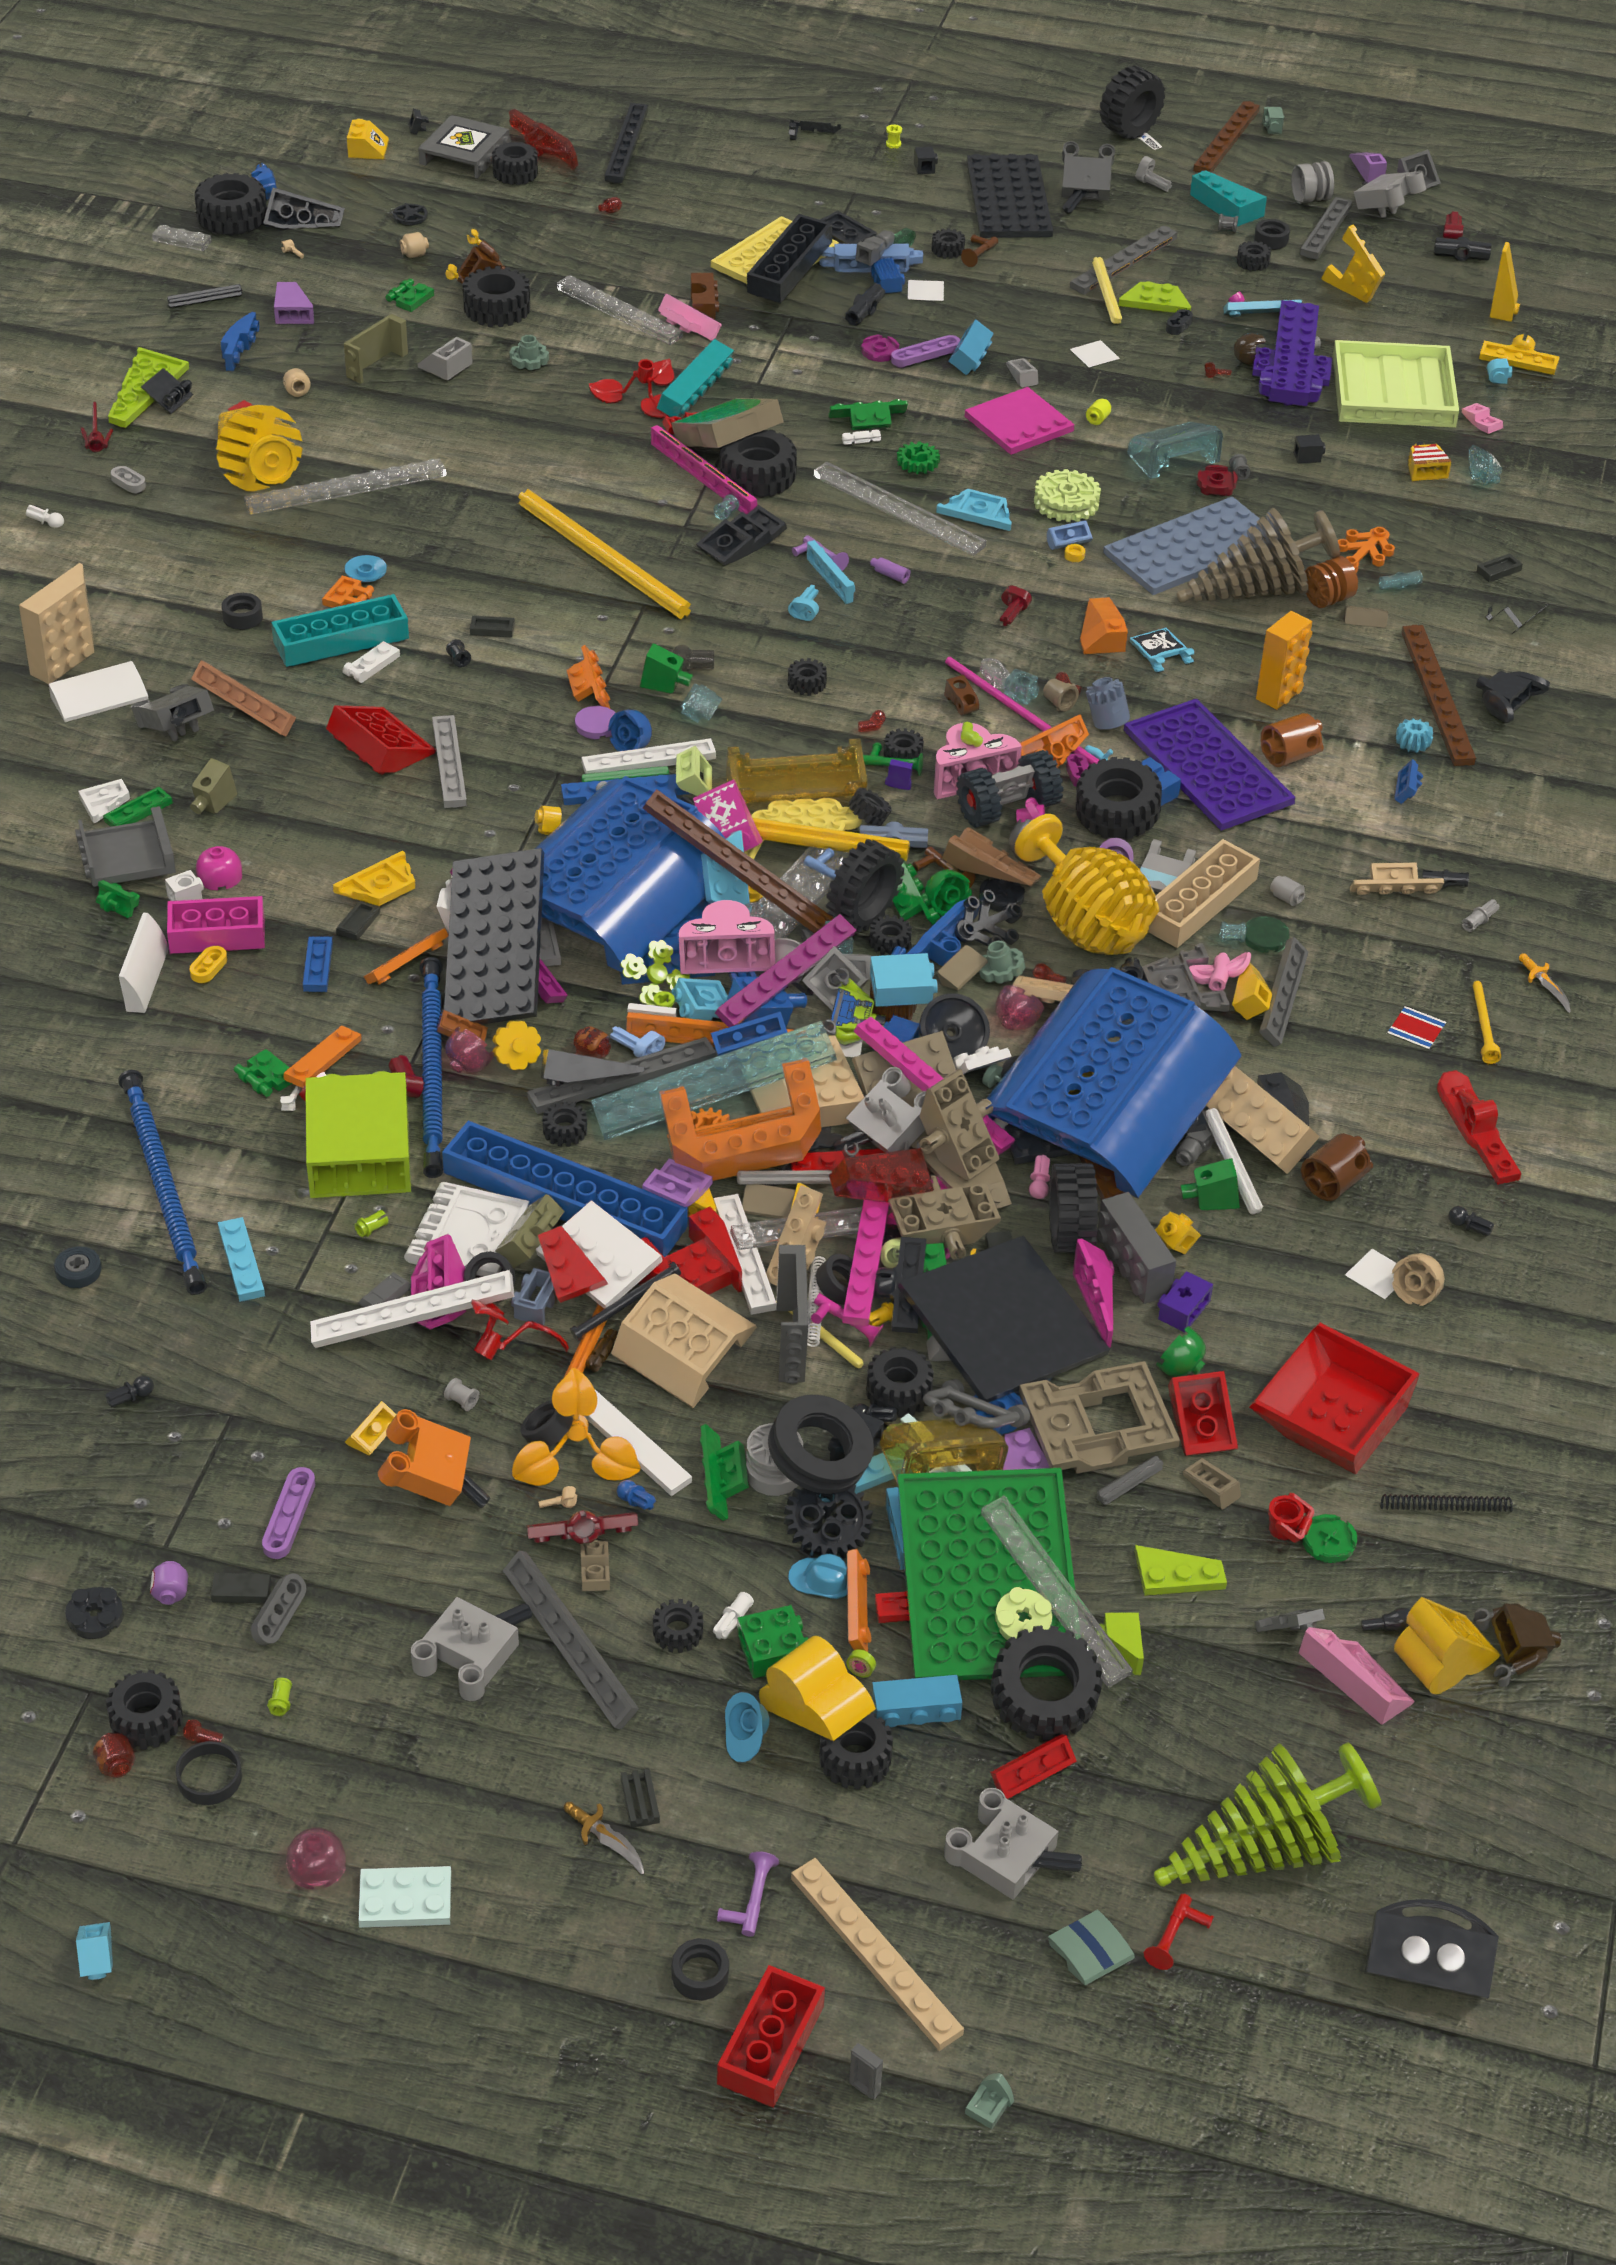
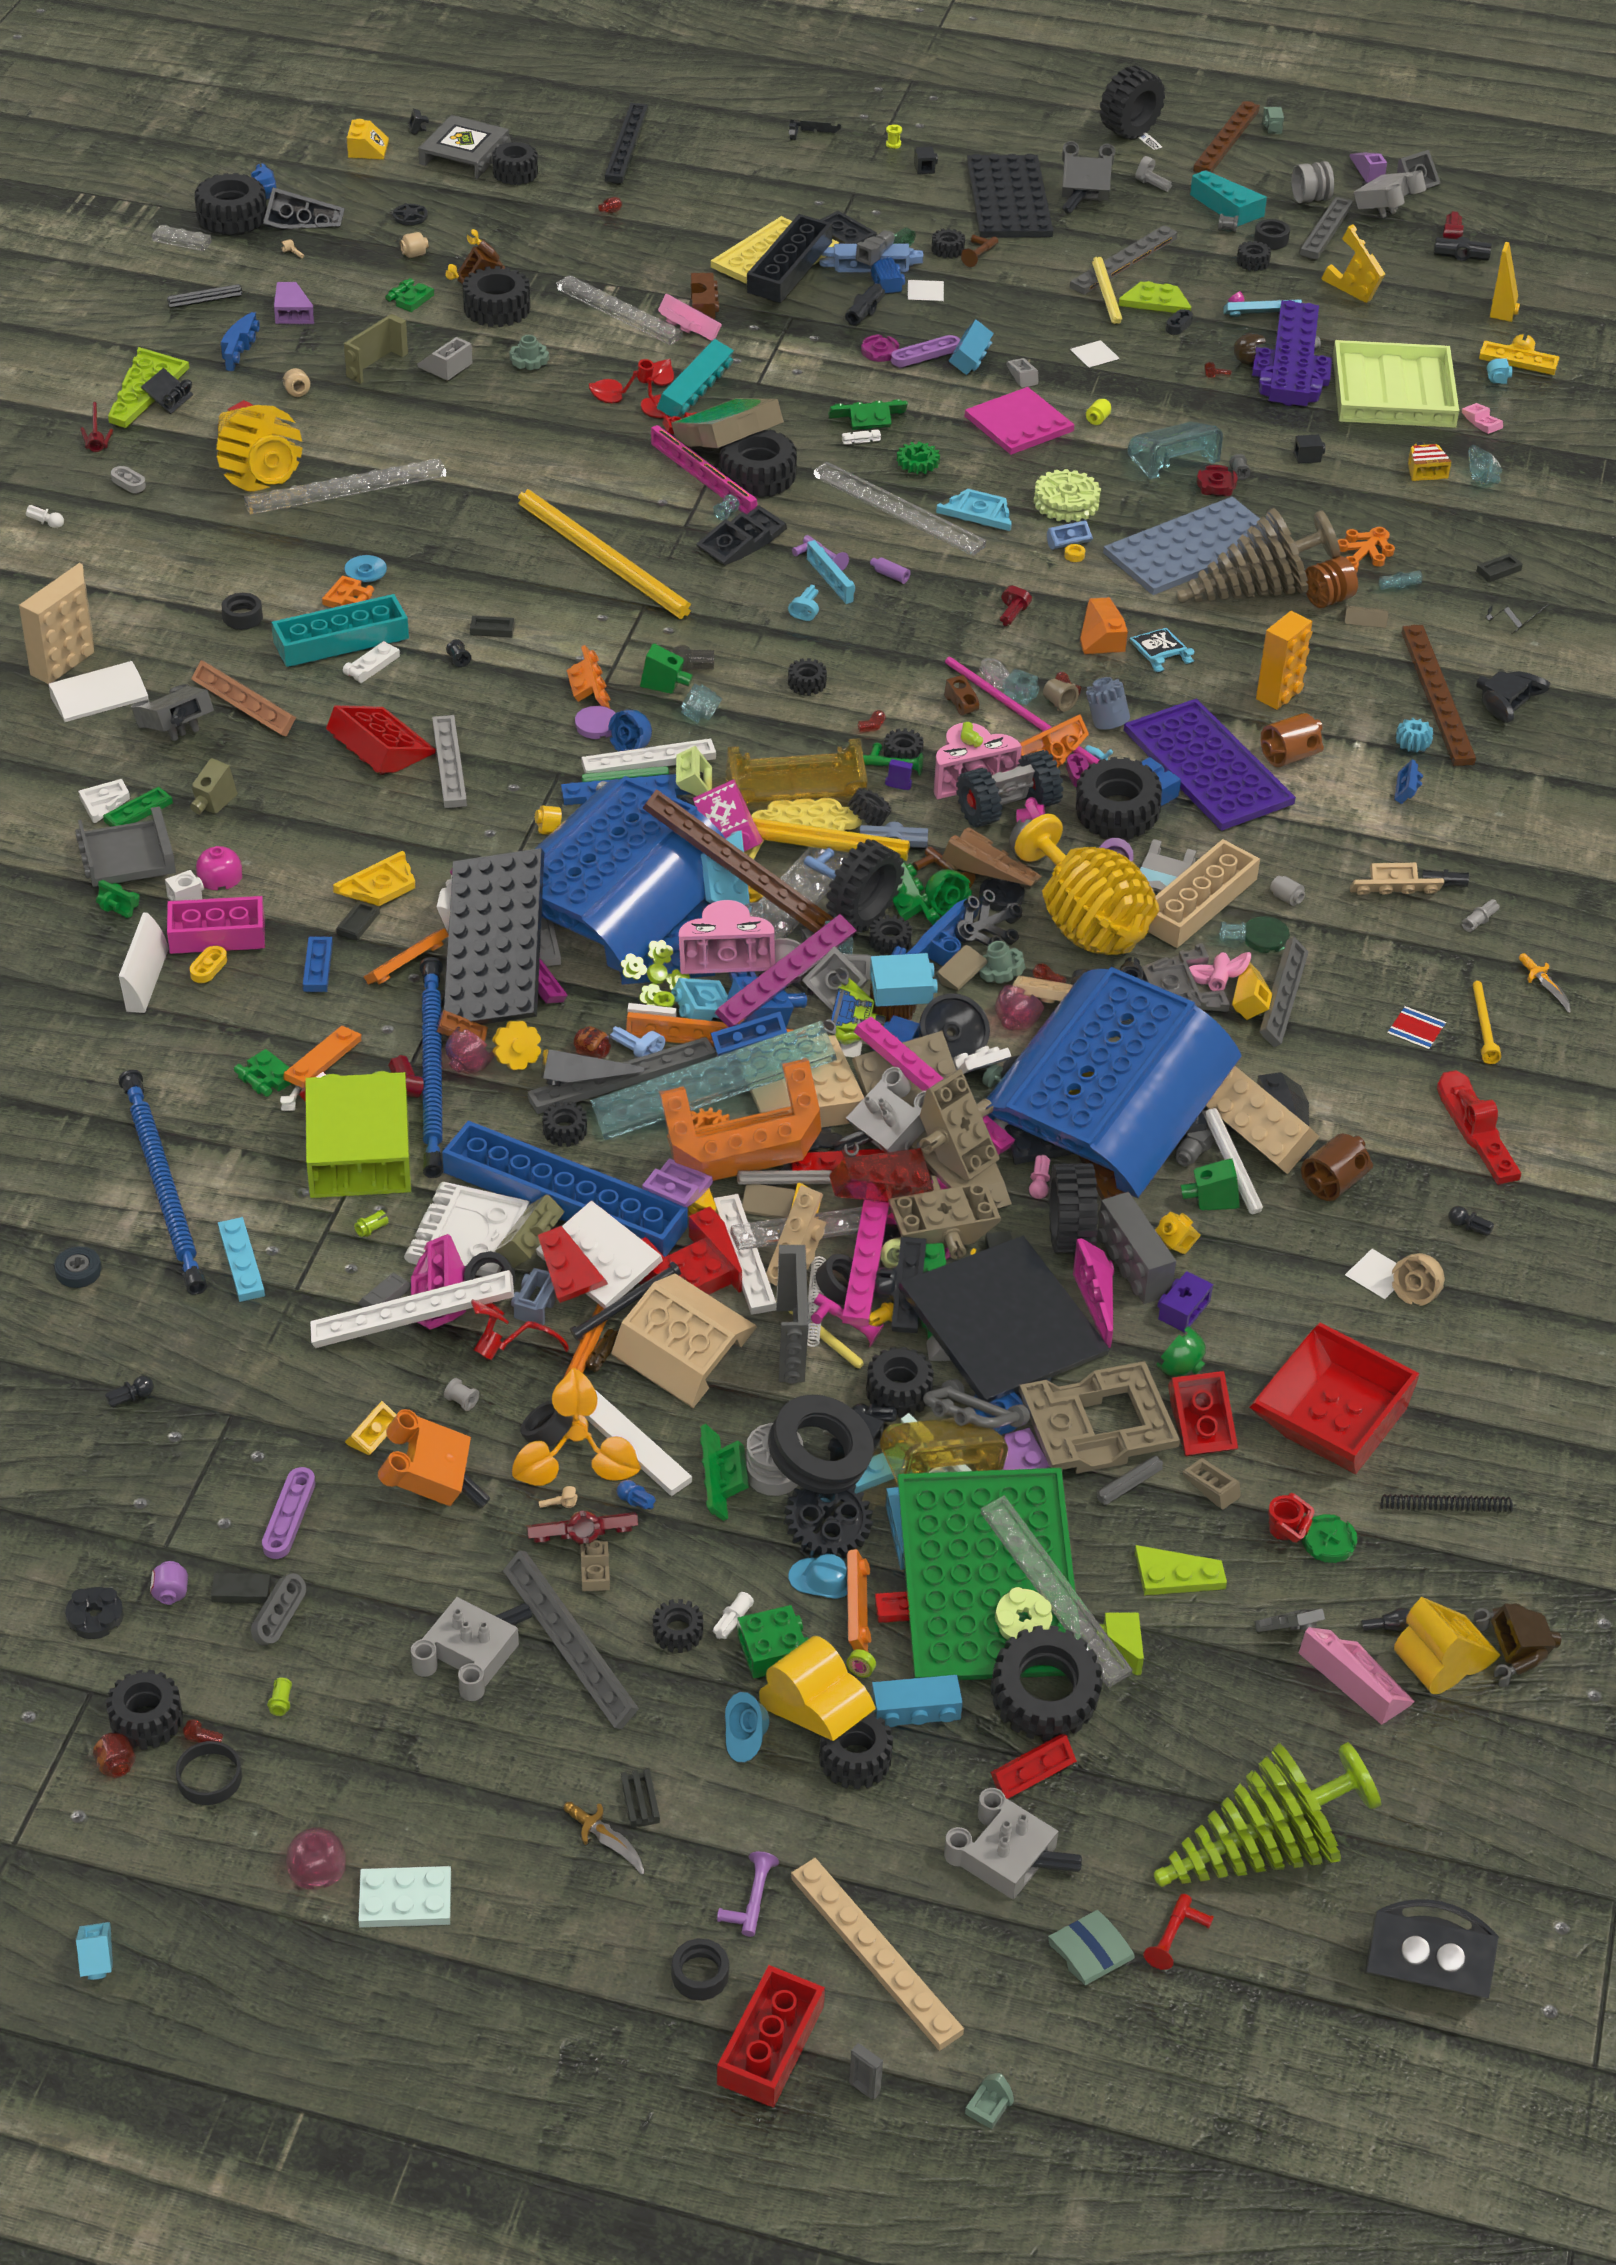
clear red piece [509,109,578,169] -> none

